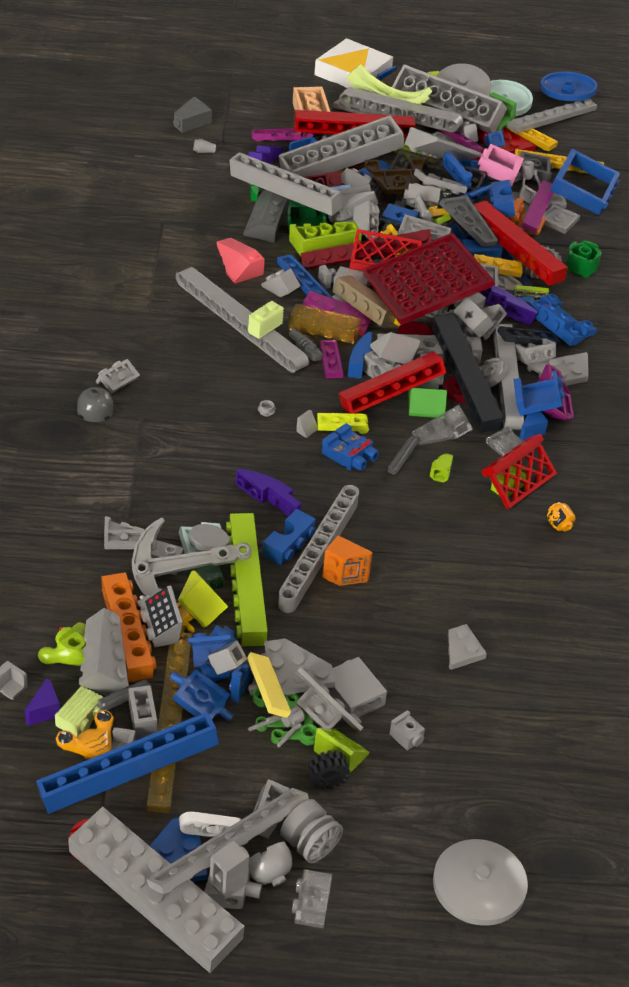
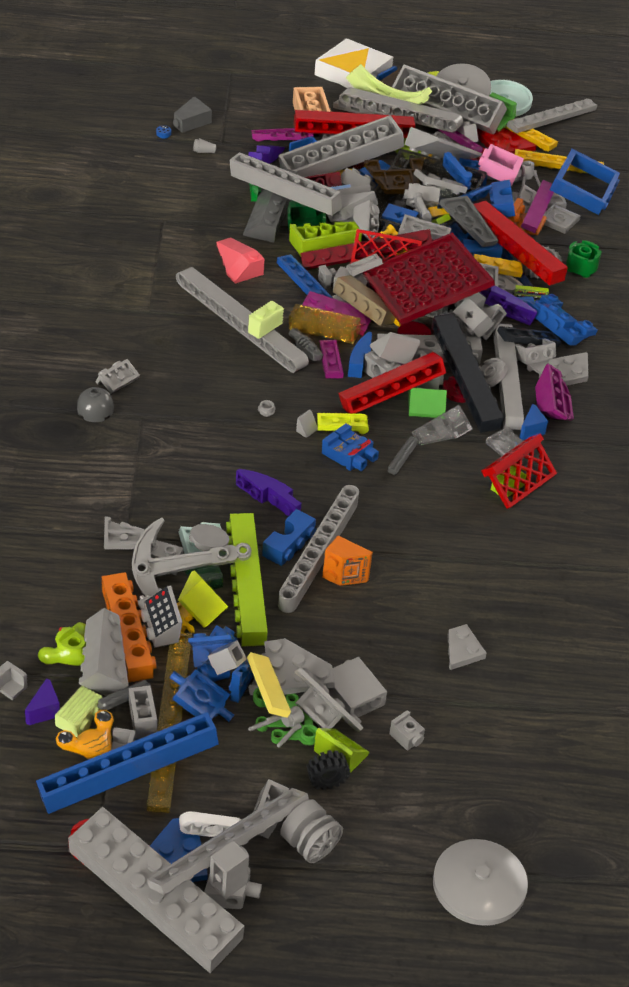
light grey cylinder [248,841,293,886] -> none
light grey slope [261,269,300,297] -> none
clear brick [292,869,332,928] -> none
lime rock [430,453,453,482] -> none
blue panel [484,130,505,149] -> none
blue panel [513,370,565,416] -> none
dark grey plate [519,151,552,183] -> none
blue dish [540,72,597,101] -> none
light orange head [547,502,576,531] -> none
none -> blue tile [156,126,171,138]
none -> light grey tile [346,254,383,276]

